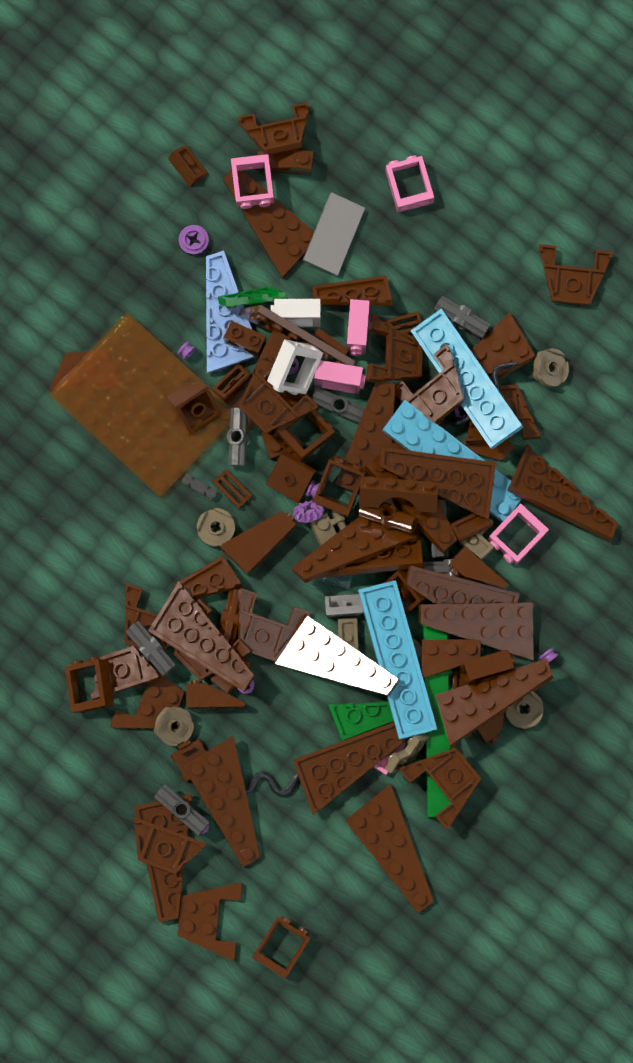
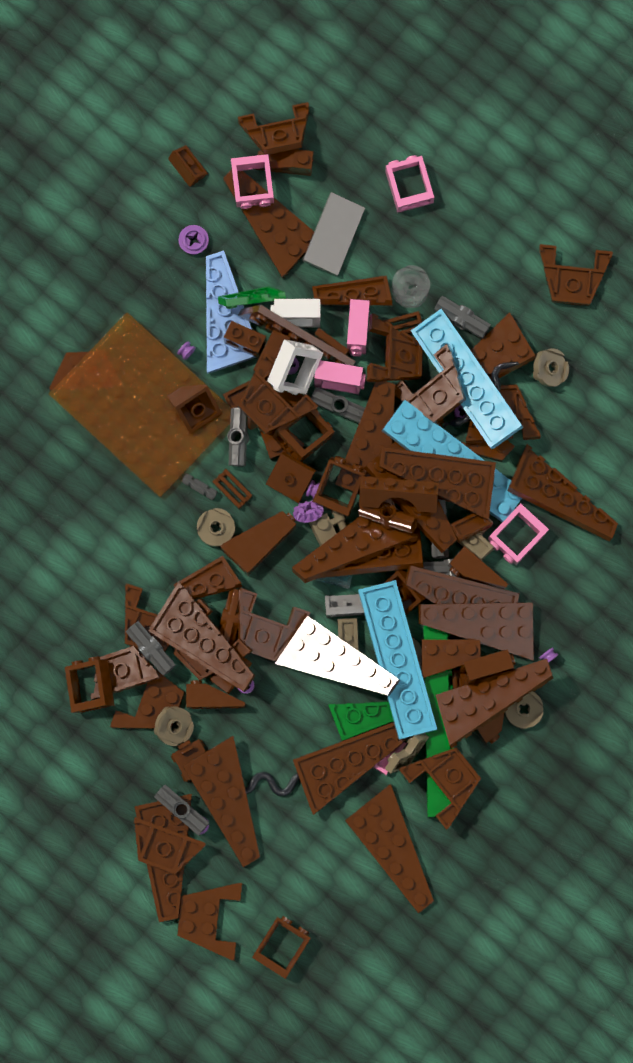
reddish brown tile [212,364,252,403] -> none
none -> clear brick [392,265,430,308]

